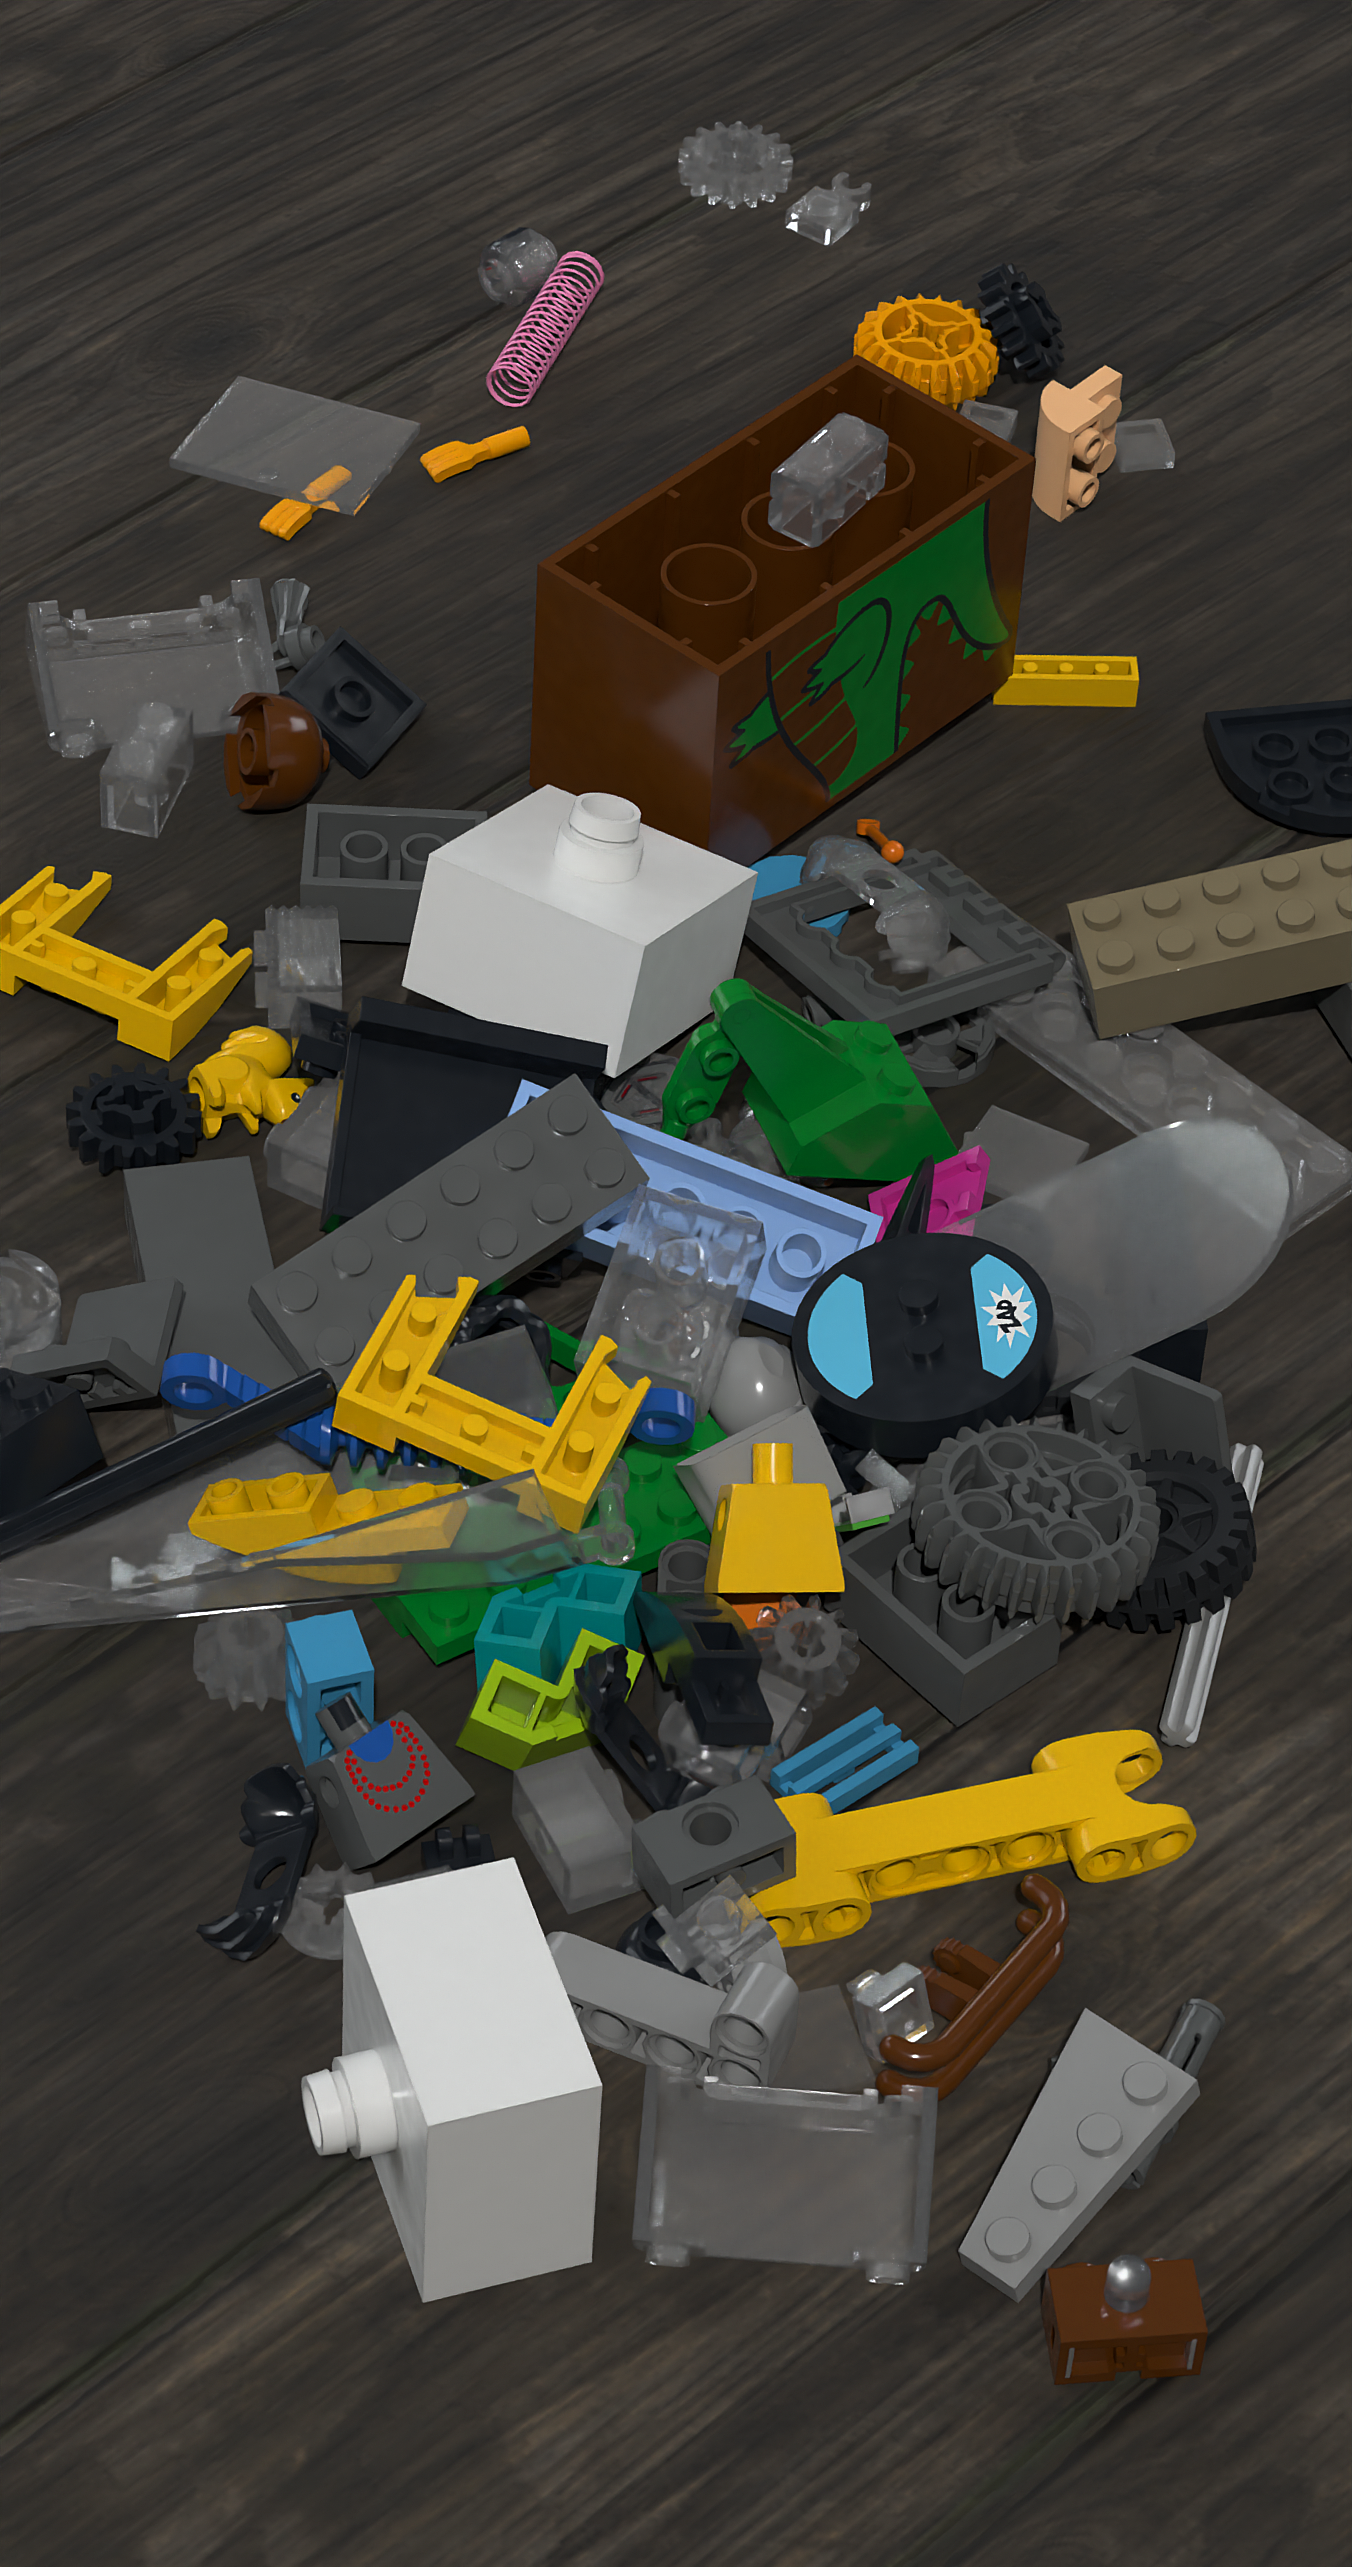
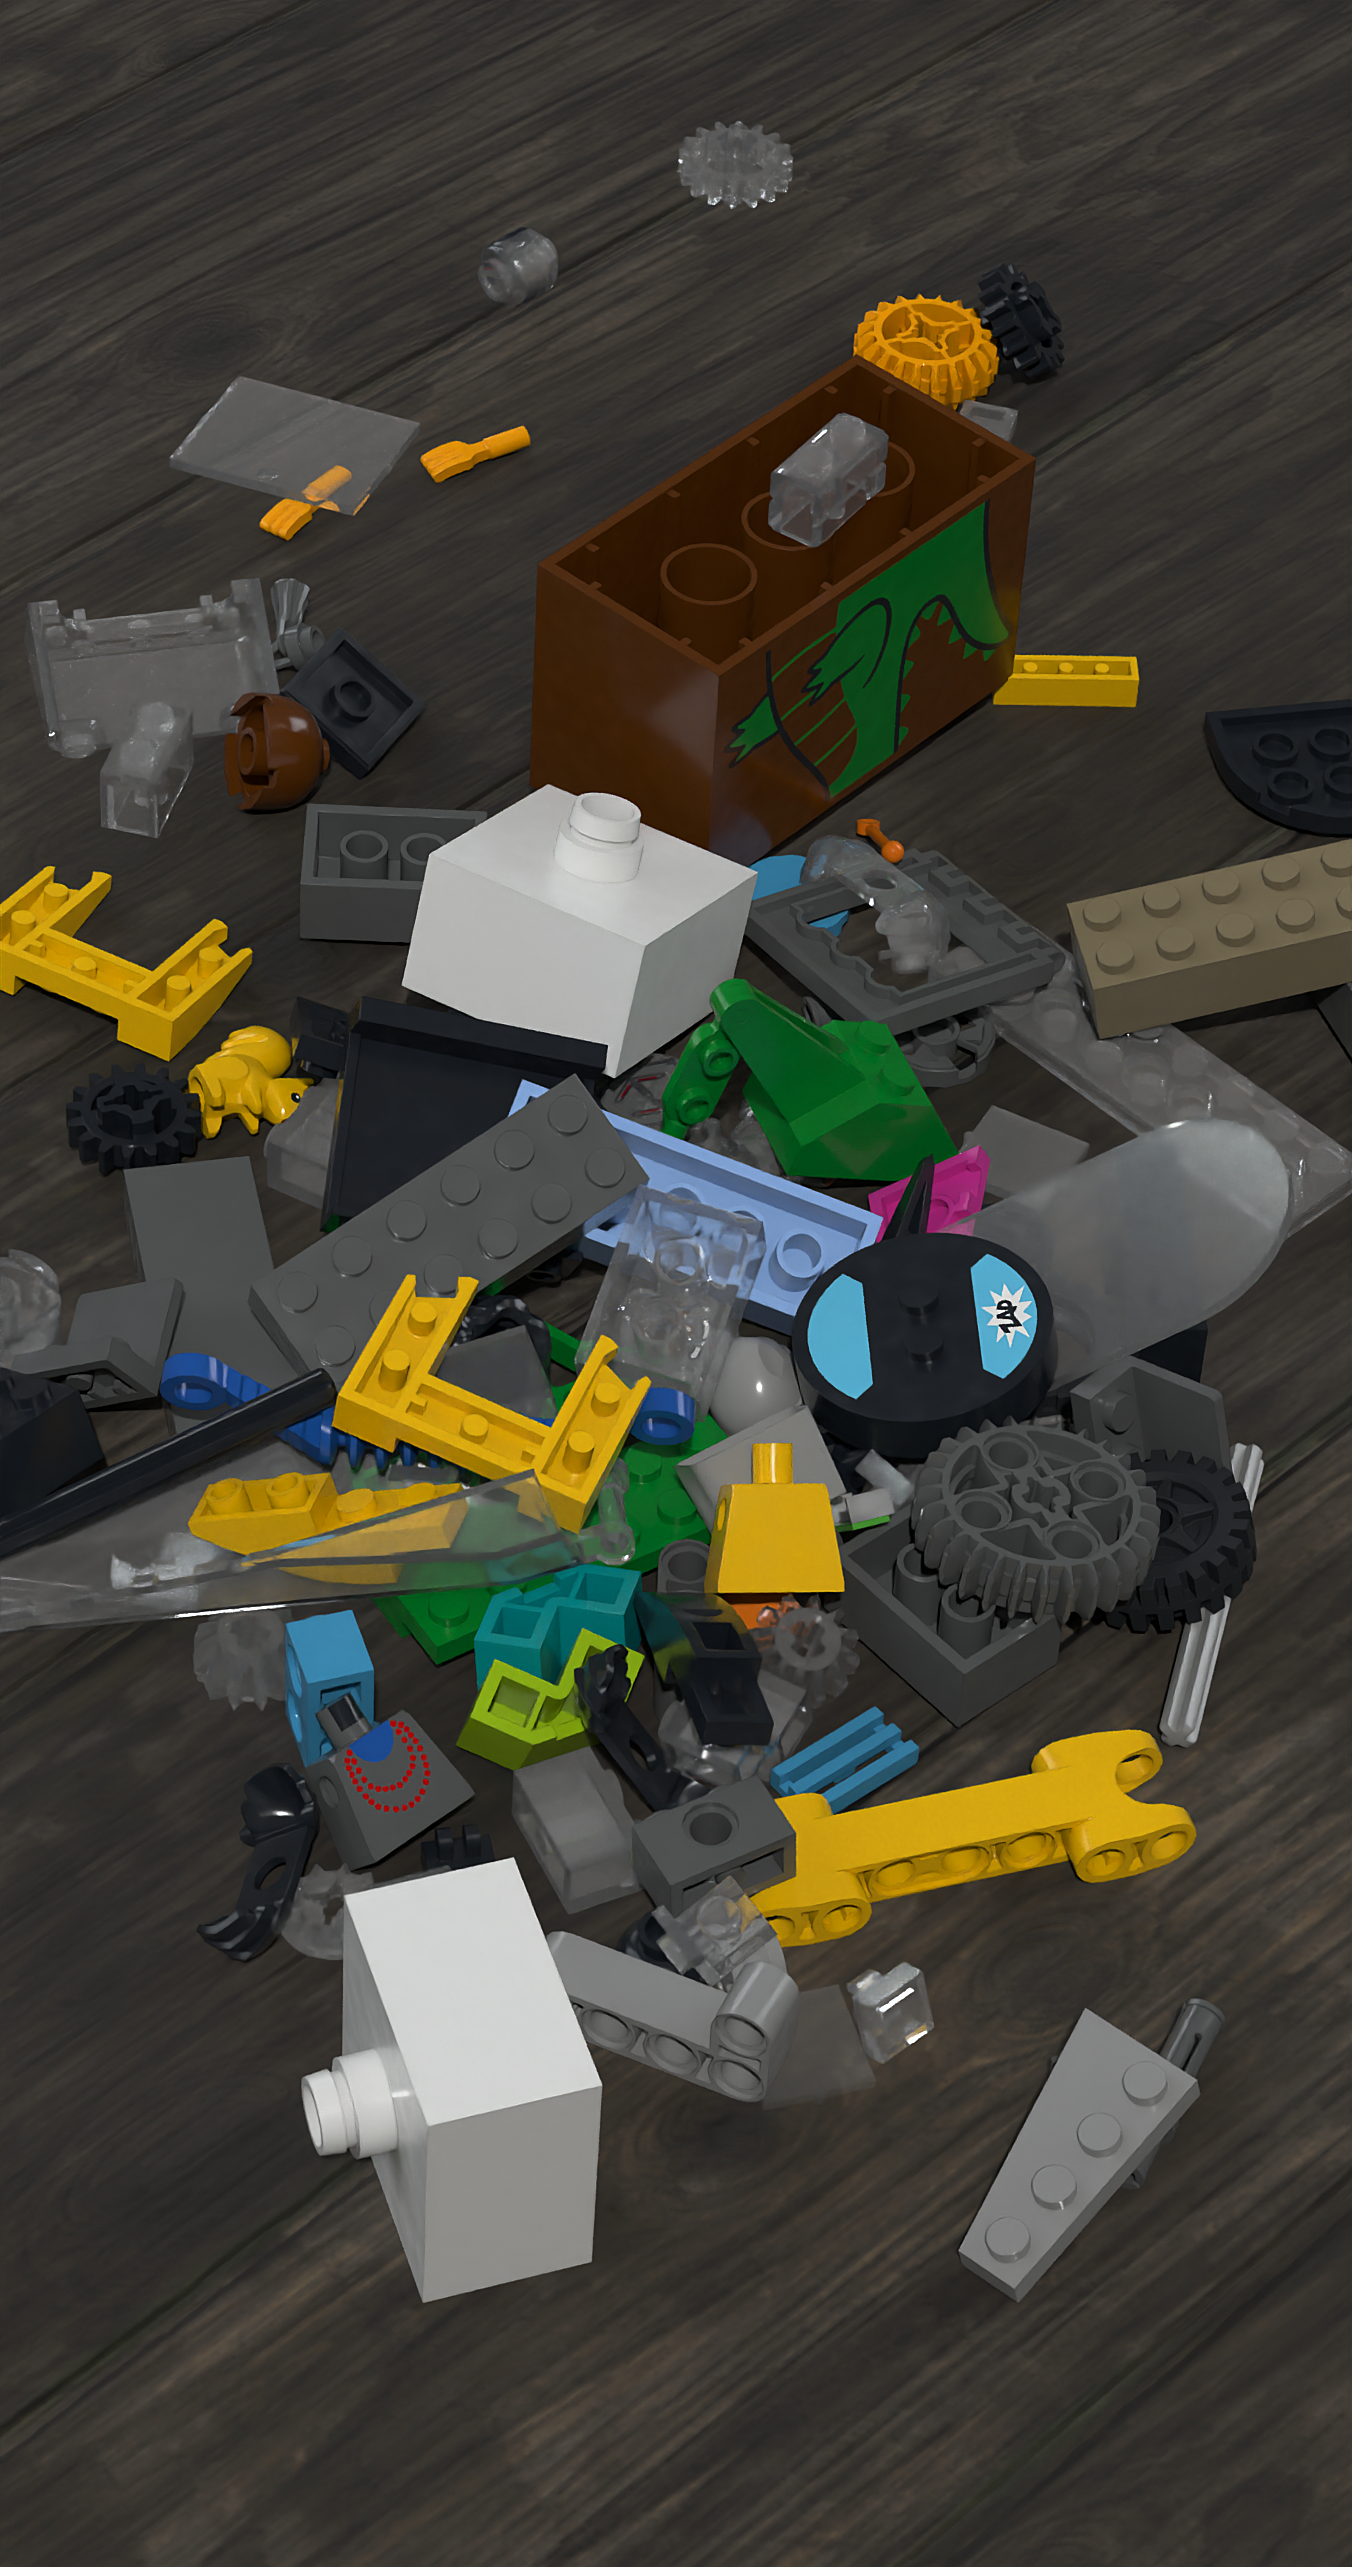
clear brick [253,905,342,1029] -> none
bright pink piece [486,251,604,408] -> none
clear windscreen [632,2064,939,2285] -> none
clear plate [785,172,872,247] -> none
reddish brown piece [875,1874,1069,2107] -> none
light nougat brick [1032,365,1122,522] -> none
reddish brown piece [1041,2254,1208,2385] -> none
clear tile [1114,418,1175,473] -> none

